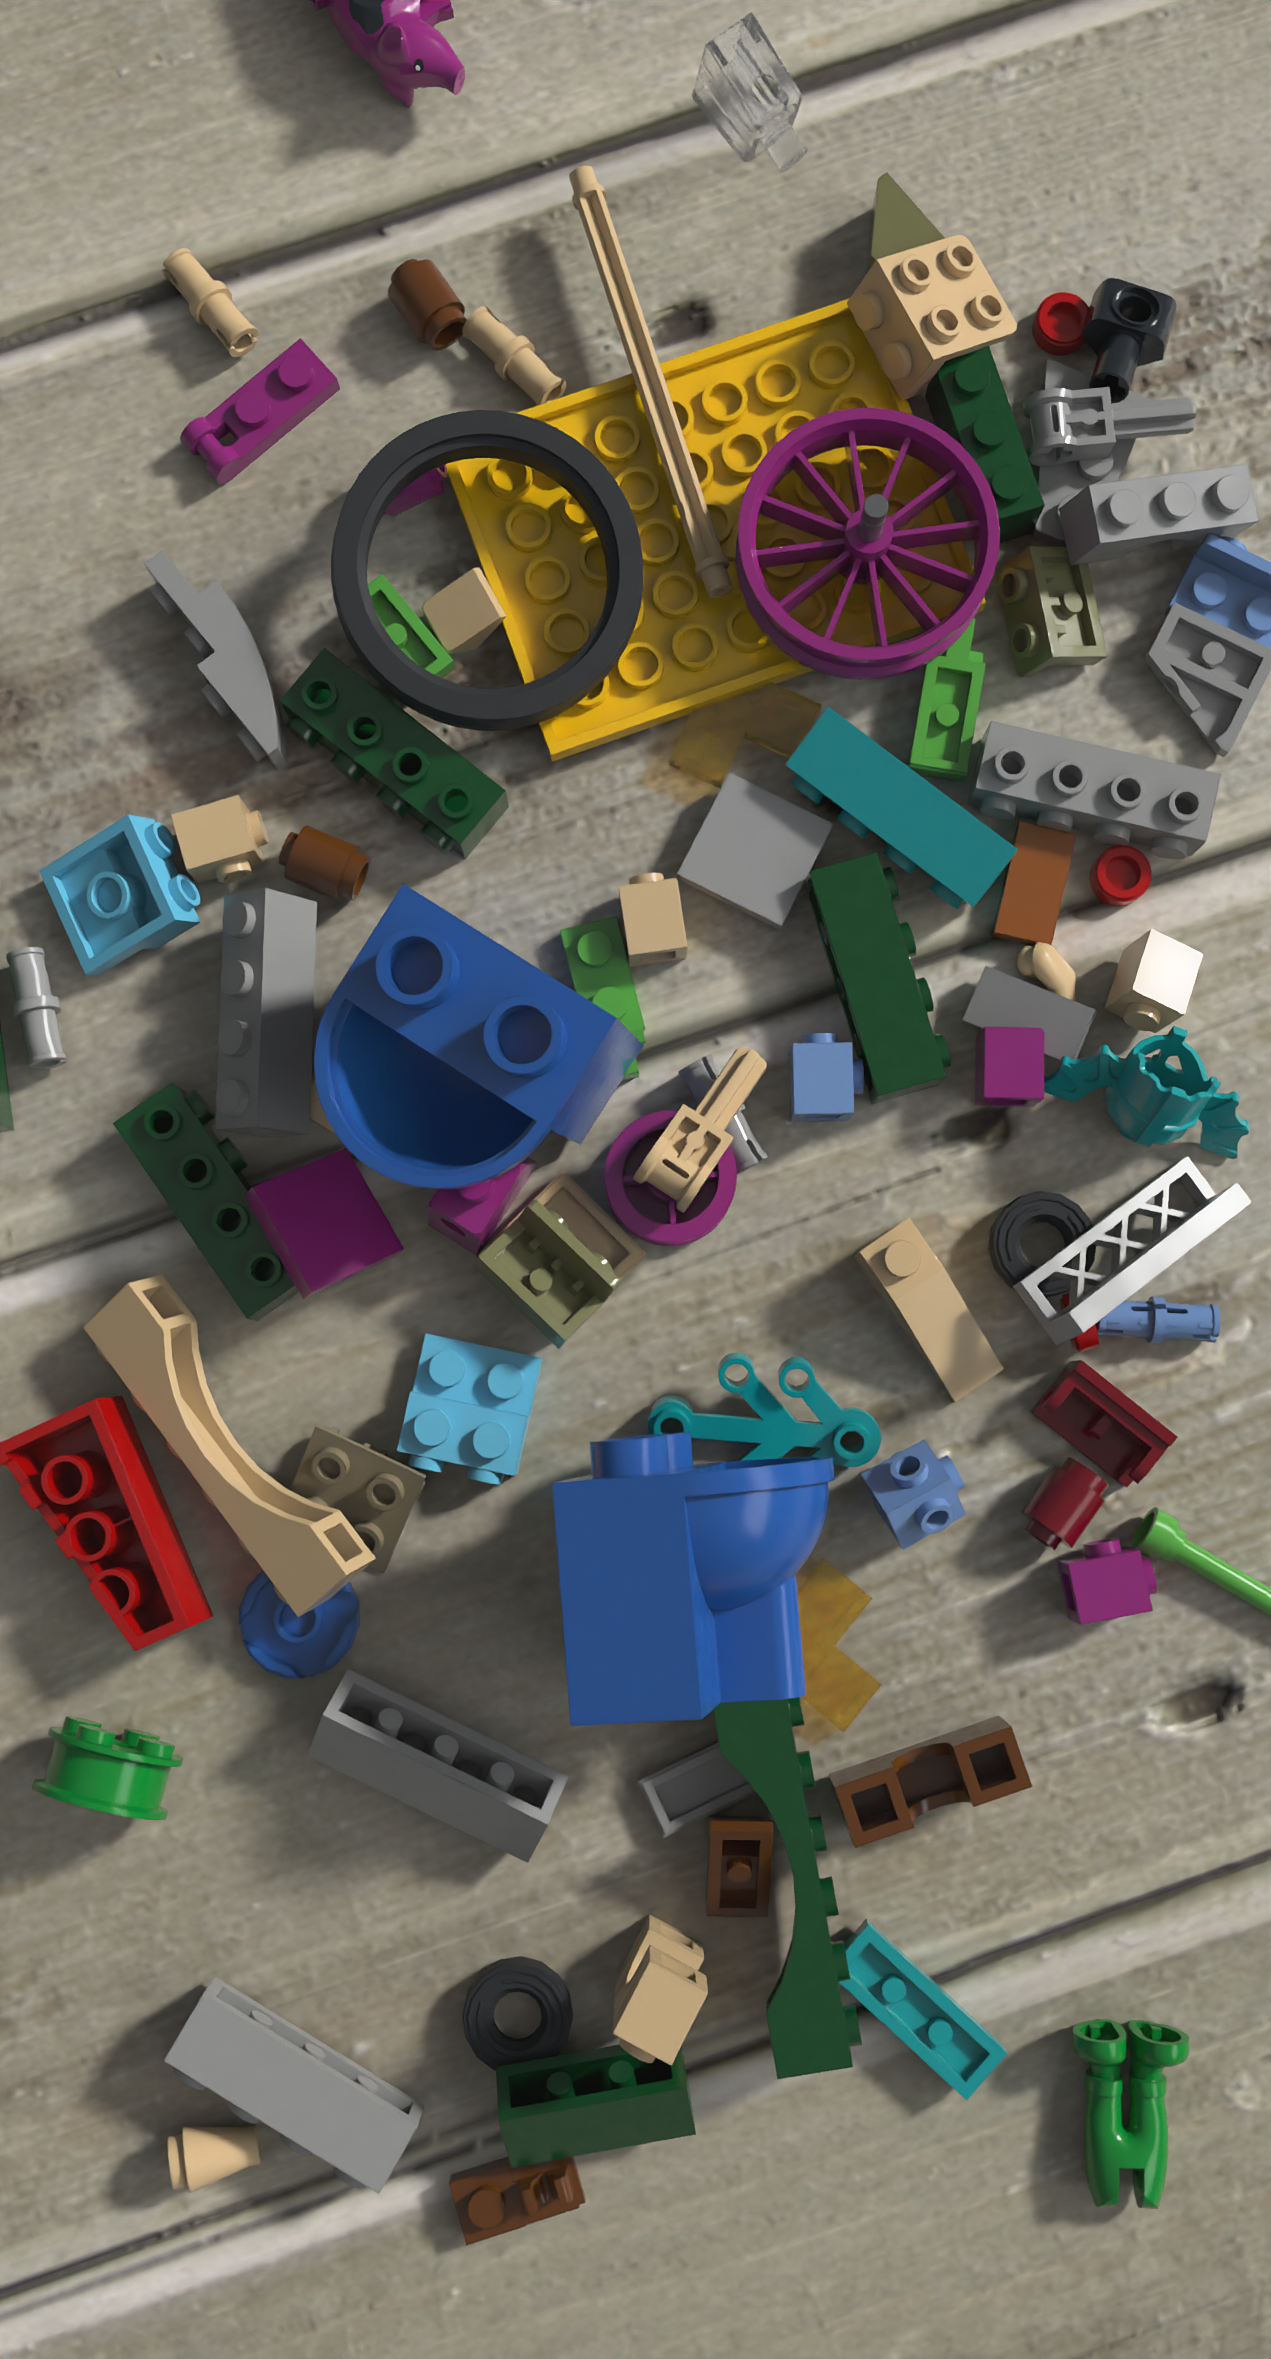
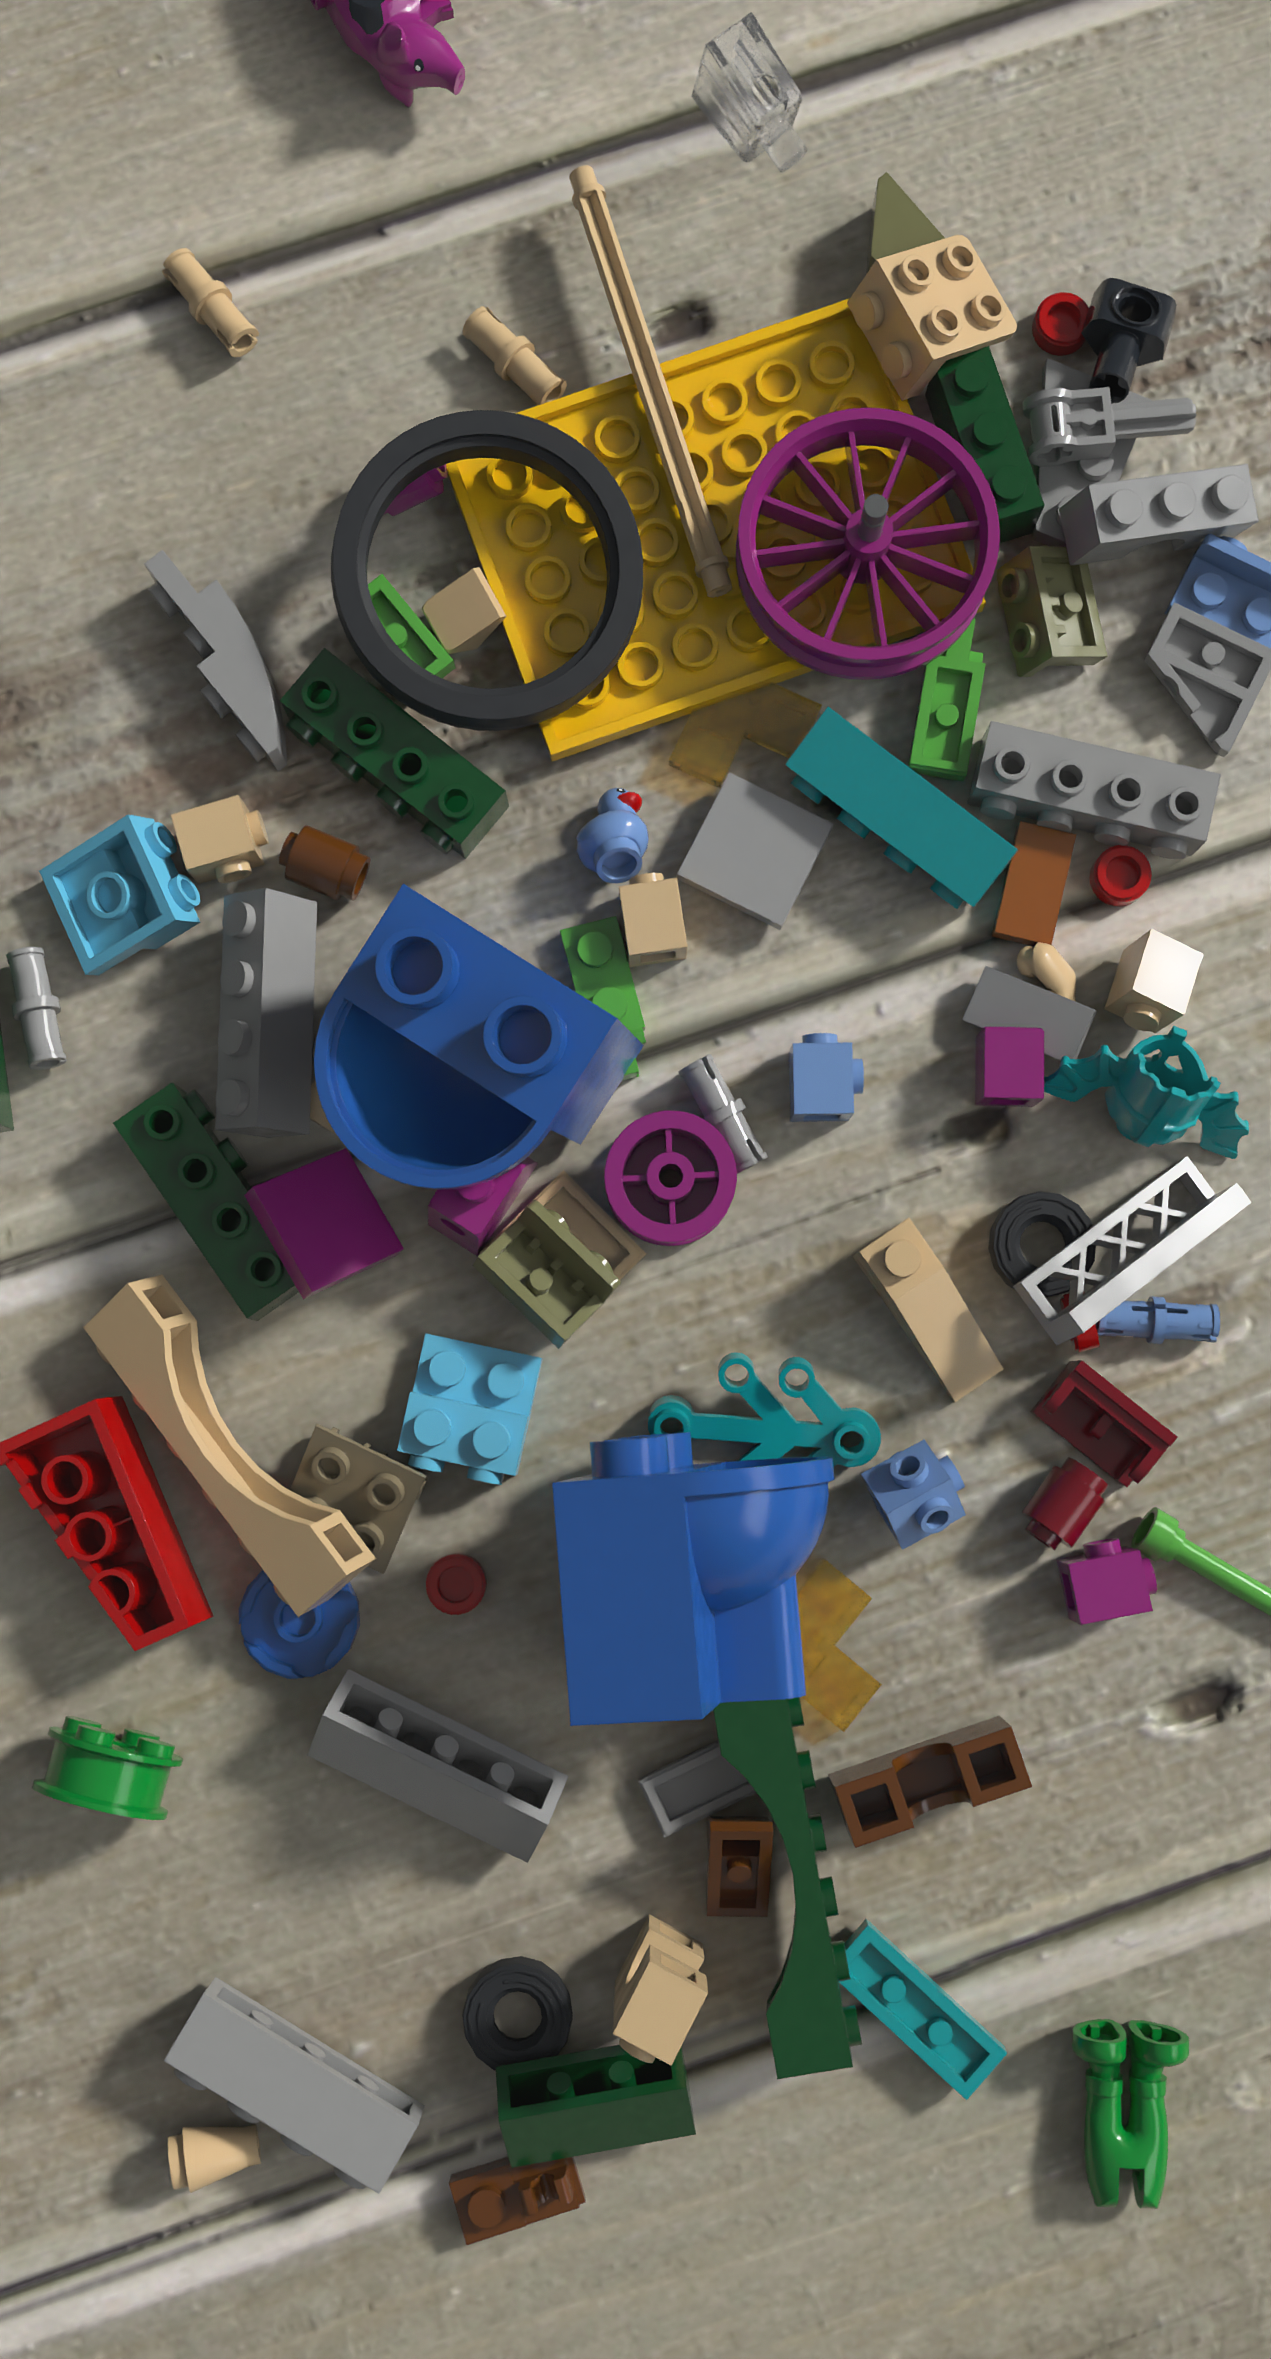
magenta plate [180,338,340,484] -> none
reddish brown brick [388,259,467,351] -> none
tan connector [633,1047,767,1213] -> none
dark green brick [805,852,951,1105] -> none
none -> red tile [426,1553,487,1615]
none -> medium blue animal [576,788,649,883]

